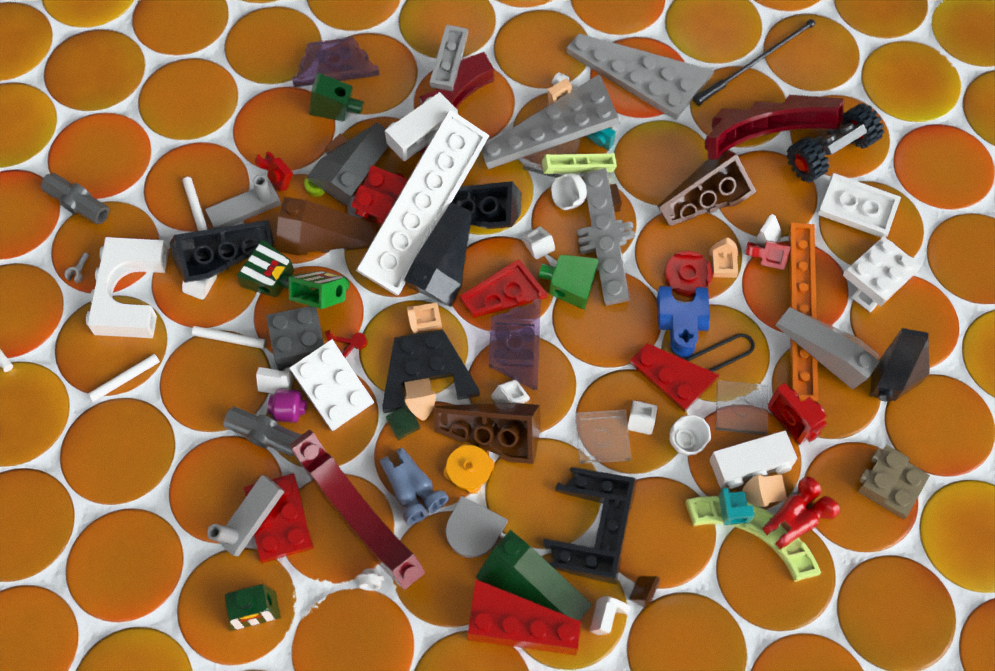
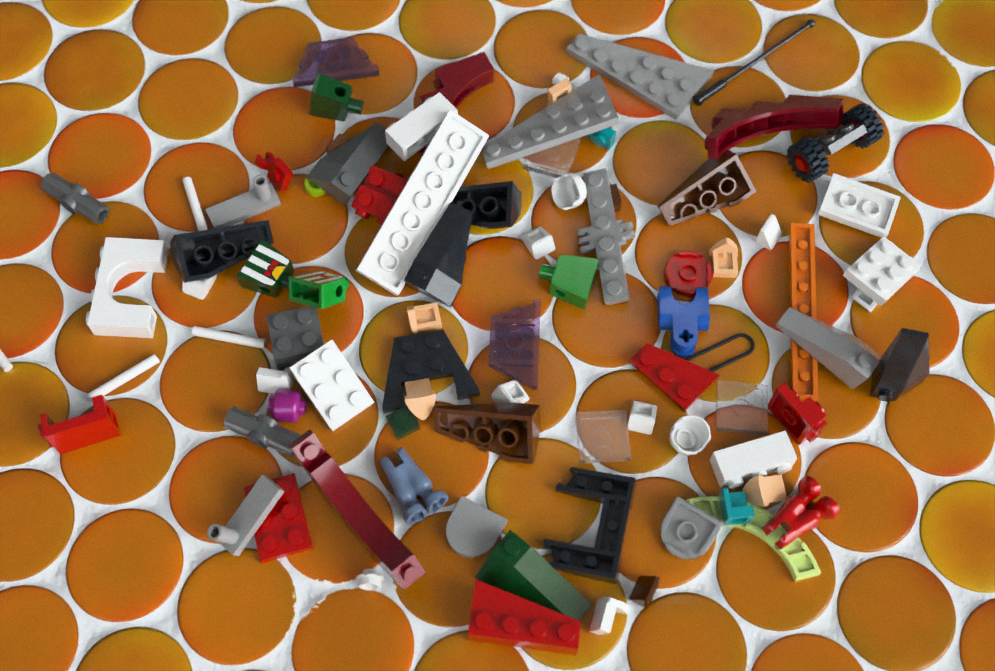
light grey hand [64,253,89,283] -> none
dark green torso [225,584,281,631] -> none
reddish brown wedge [275,197,380,256] -> none
red piece [325,330,368,358] -> none
light grey piece [430,25,468,91] -> none
light orange piece [444,444,494,494] -> none
red wing [459,259,547,318] -> none
yellowish green piece [542,153,617,174] -> none
plate [745,240,790,270] -> none
dark tan plate [858,445,930,519] -> none
none -> red panel [38,394,121,454]
none -> light grey tile [661,496,724,559]

